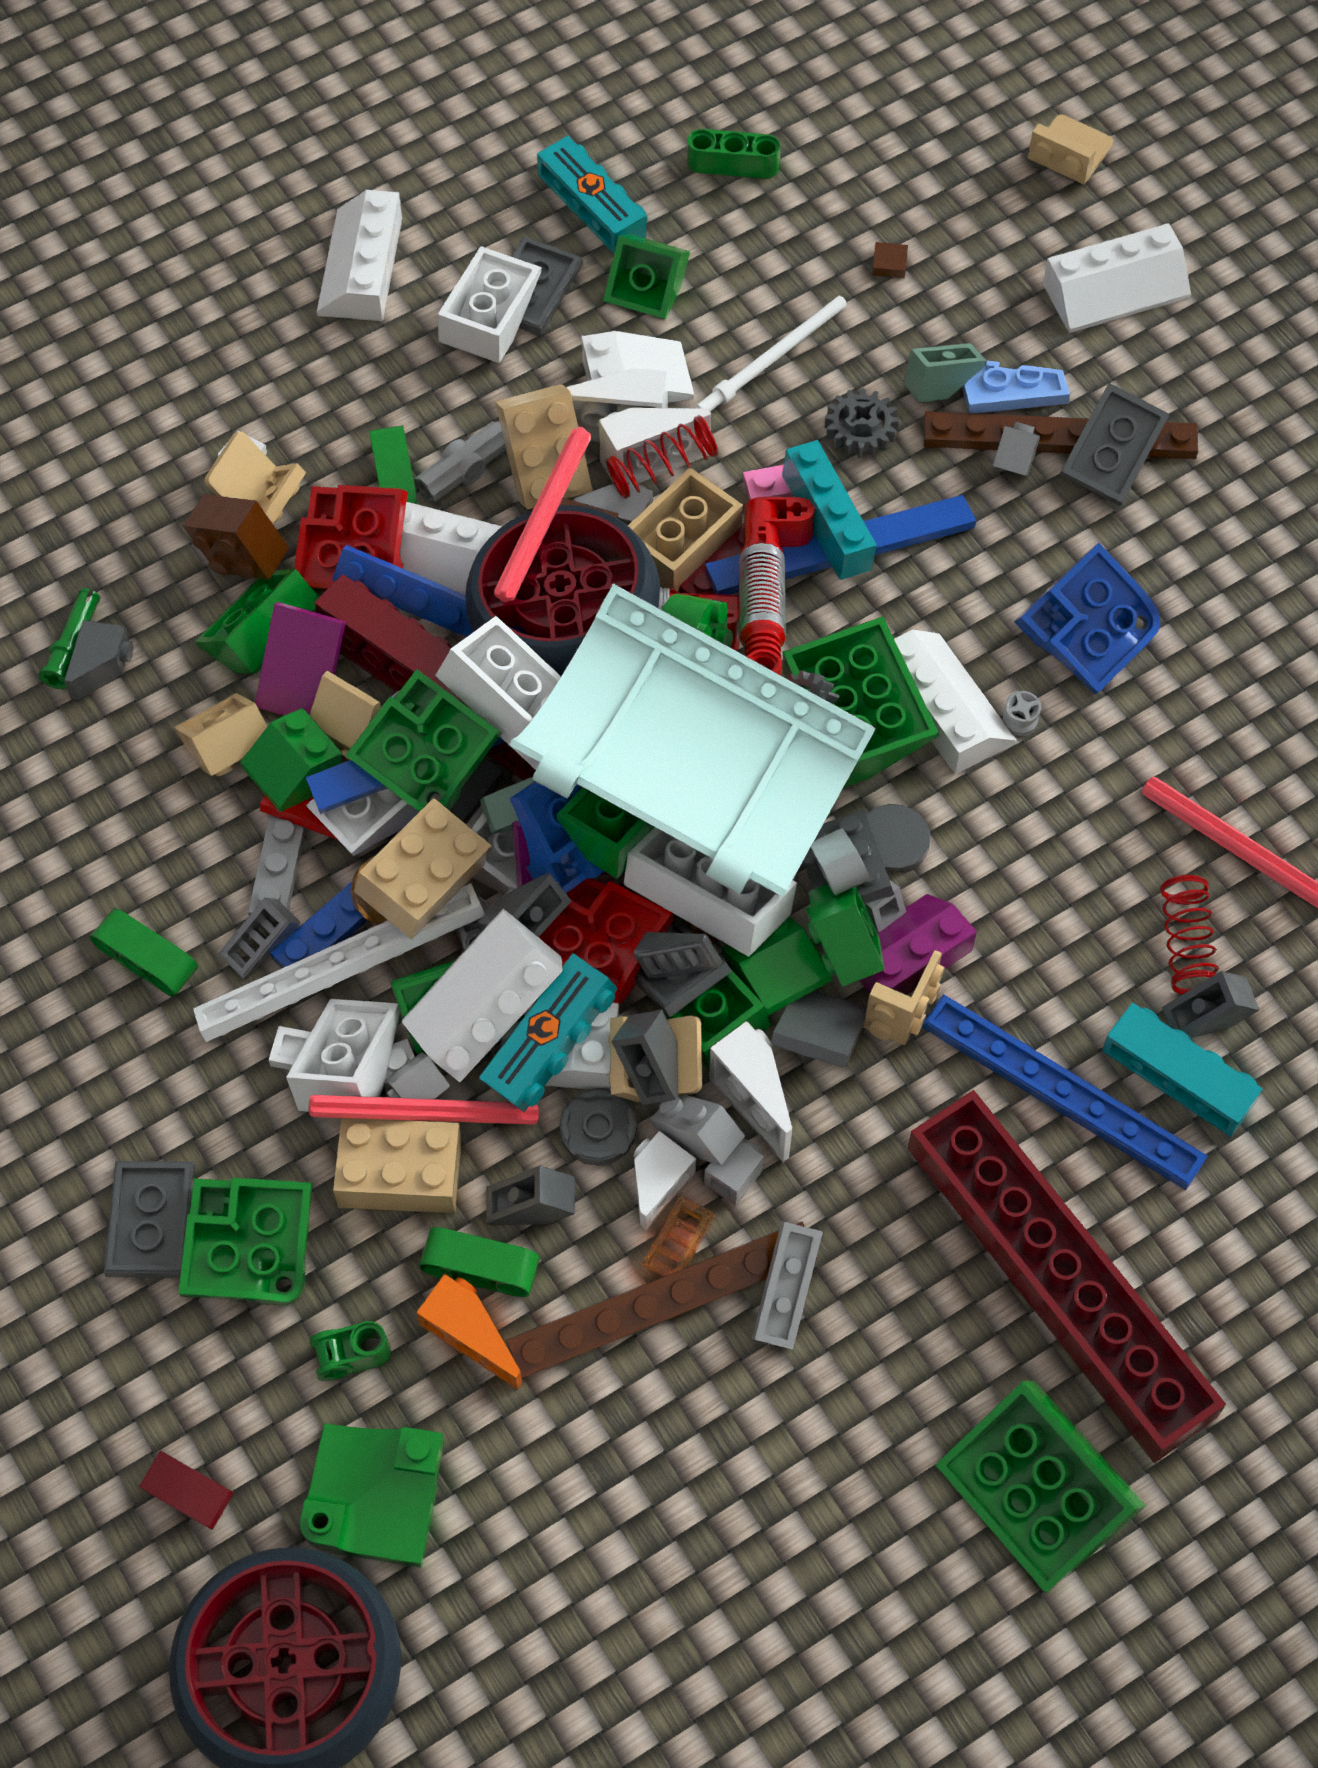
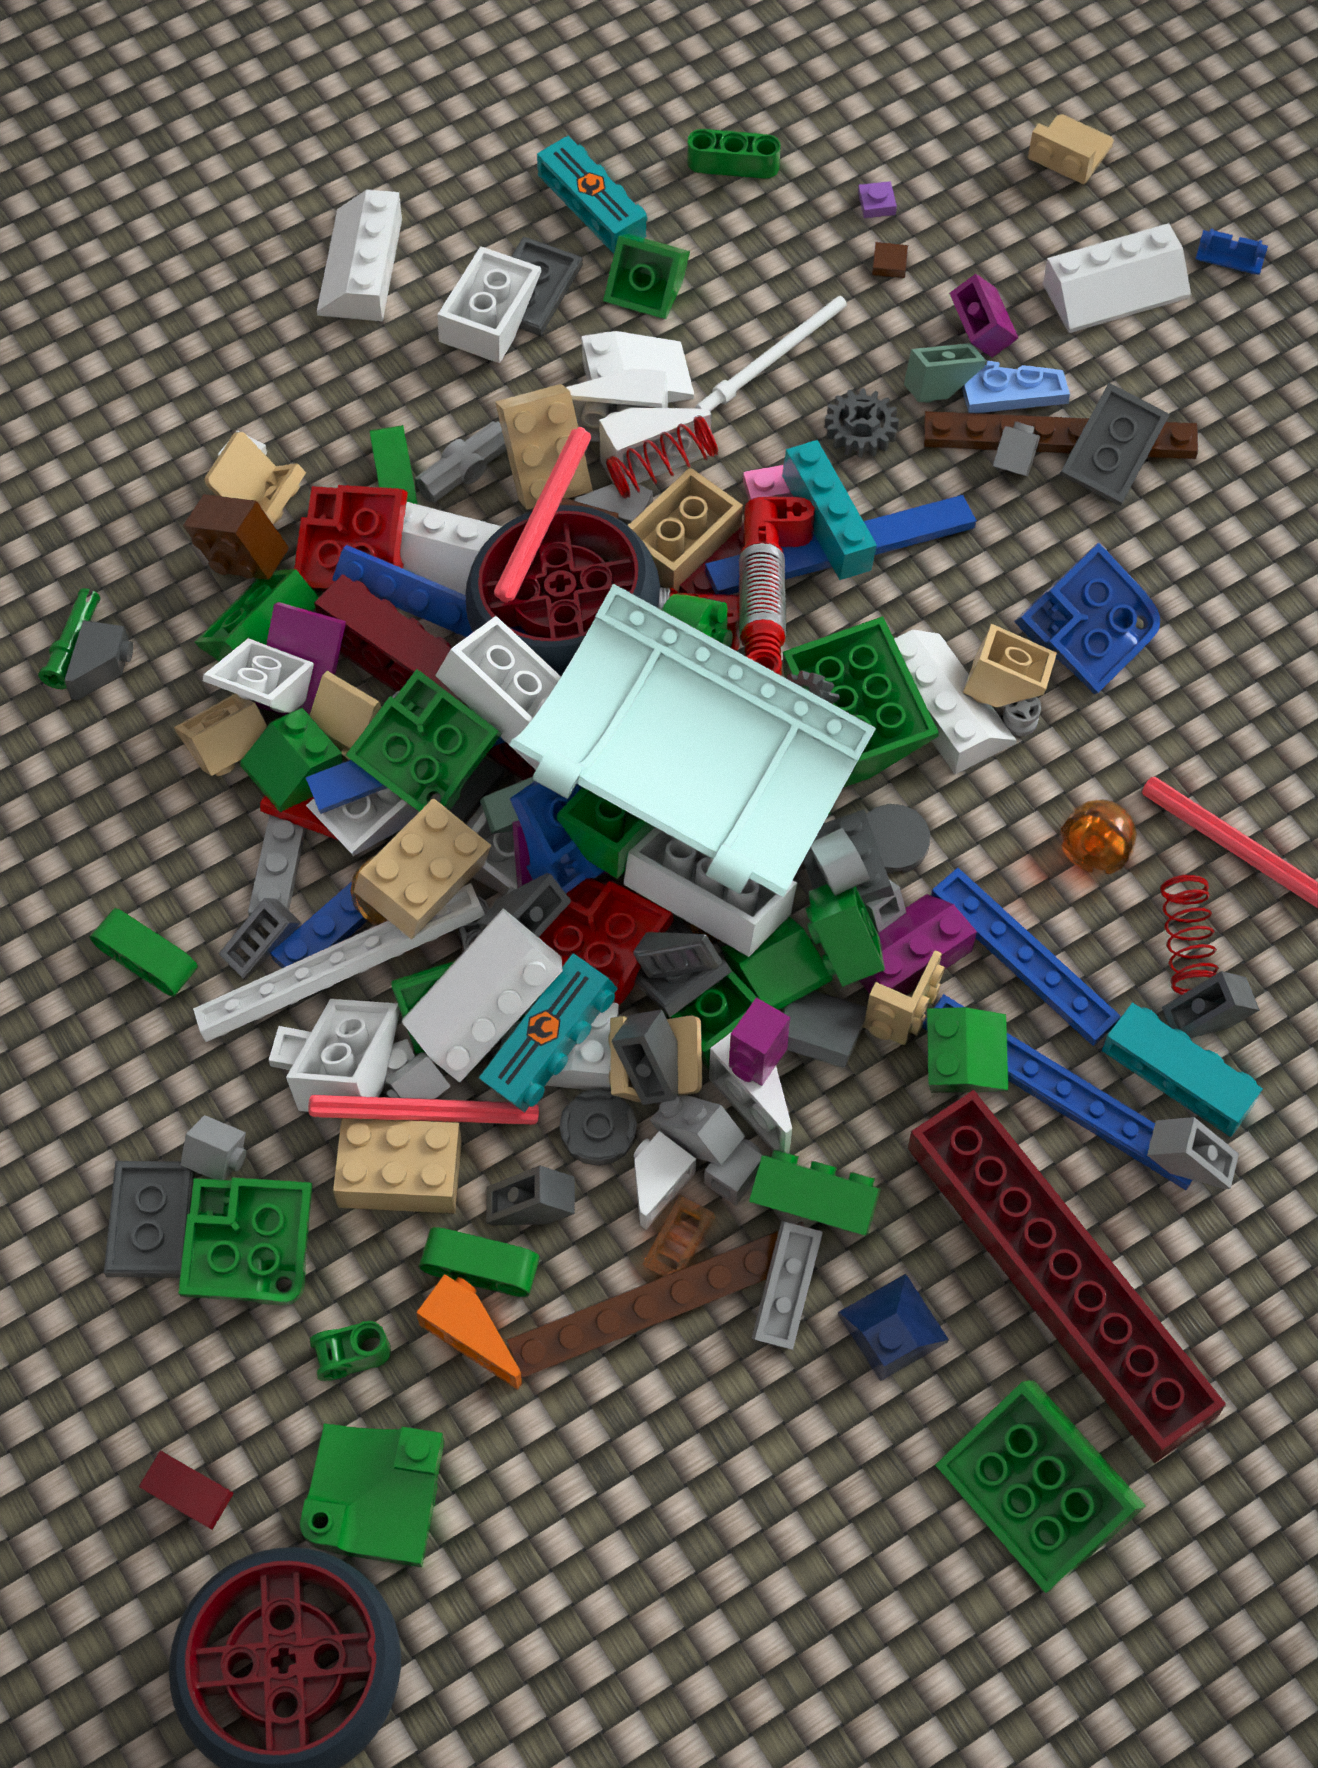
none -> light grey brick [180,1115,247,1180]
none -> white slope [202,638,314,713]
none -> magenta brick [729,997,790,1086]
none -> green brick [749,1150,881,1236]
none -> dark blue slope [838,1274,949,1381]
none -> medium lavender plate [858,181,897,218]
none -> green slope [927,1007,1008,1093]
none -> blue plate [931,868,1121,1046]
none -> magenta brick [949,273,1019,358]
none -> tan slope [963,624,1057,707]
none -> clear orange cylinder [1060,799,1137,874]
none -> light grey slope [1147,1117,1239,1189]
none -> blue hinge [1195,228,1268,275]

